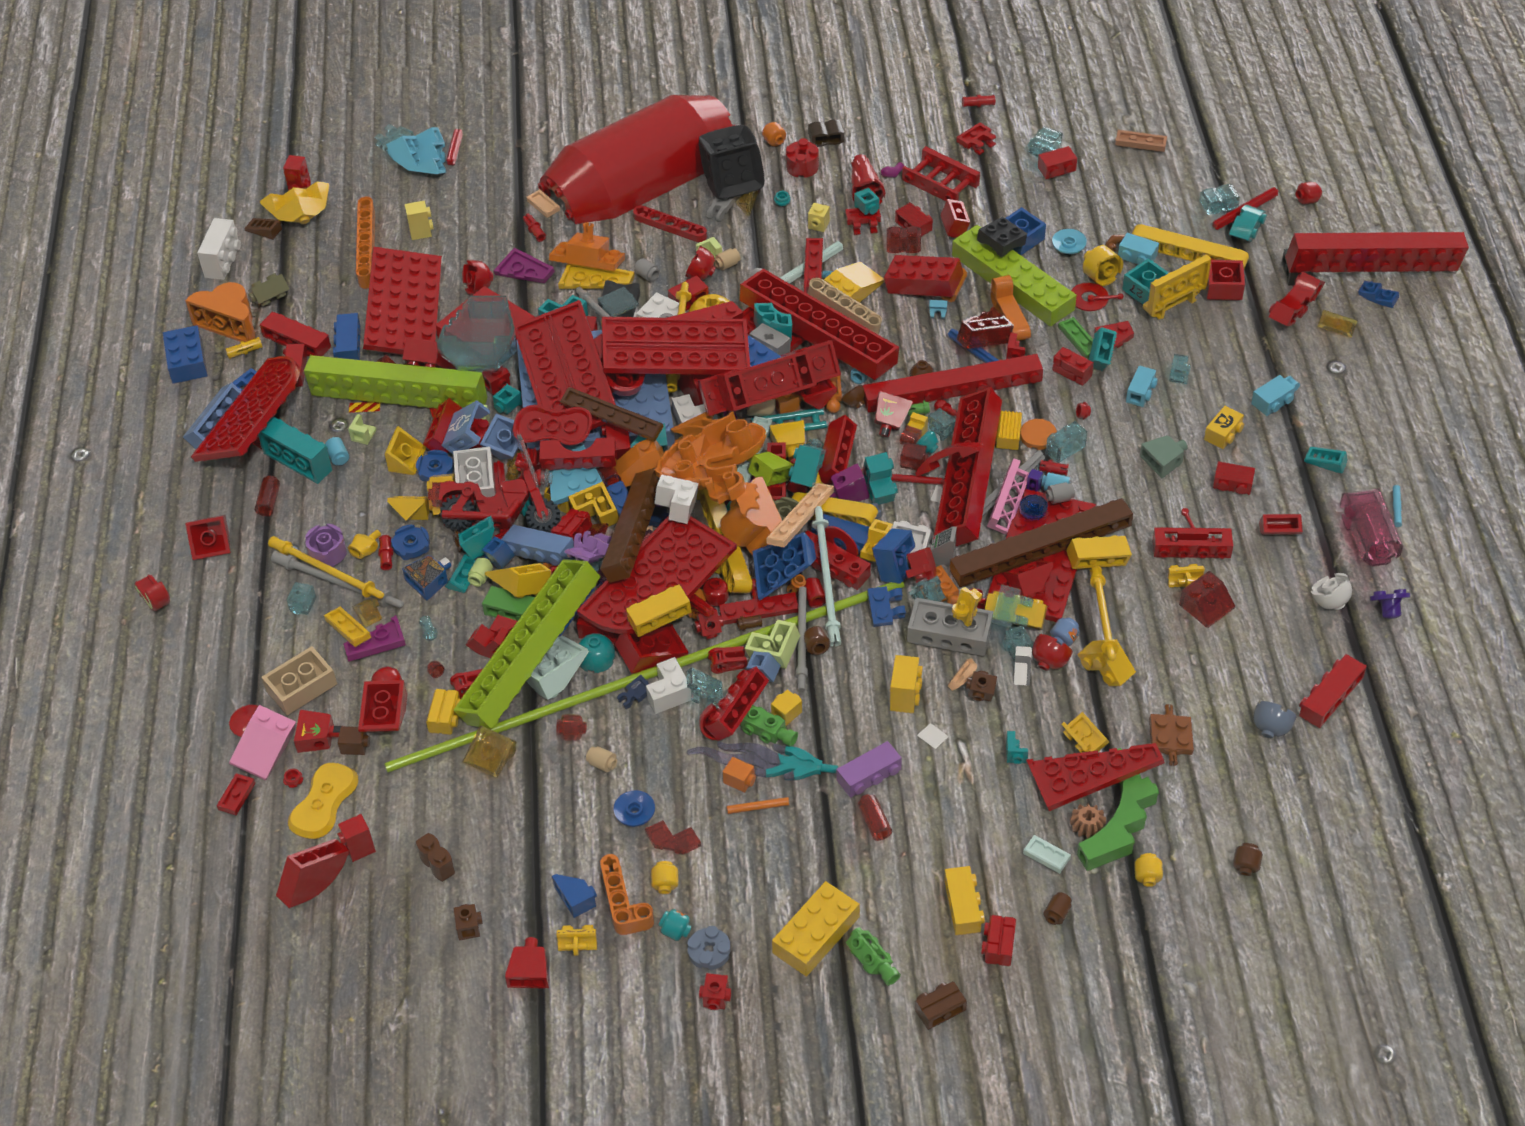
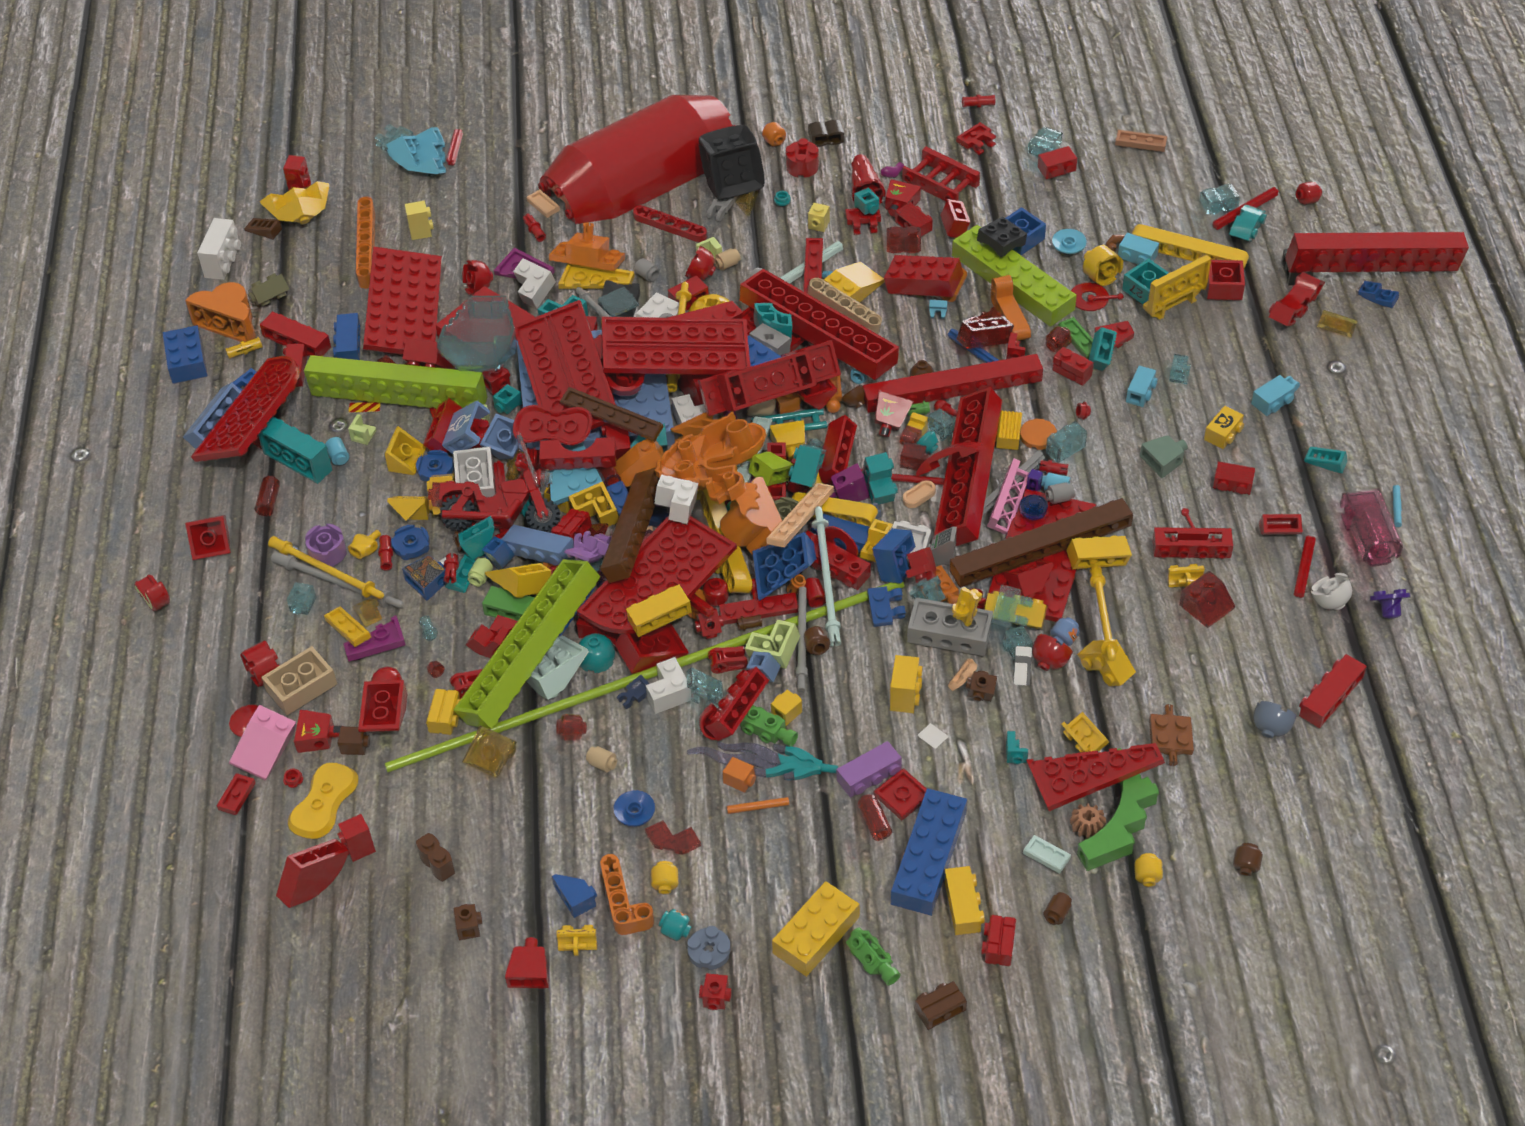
none -> red brick [240,640,280,687]
none -> red pin [444,553,459,583]
none -> white brick [513,258,556,309]
none -> red tile [873,768,927,821]
none -> red torso [885,179,921,217]
none -> blue brick [891,788,967,916]
none -> light nougat tile [903,481,936,508]
none -> clear red head [1045,326,1072,352]
none -> red axle [1294,535,1316,598]

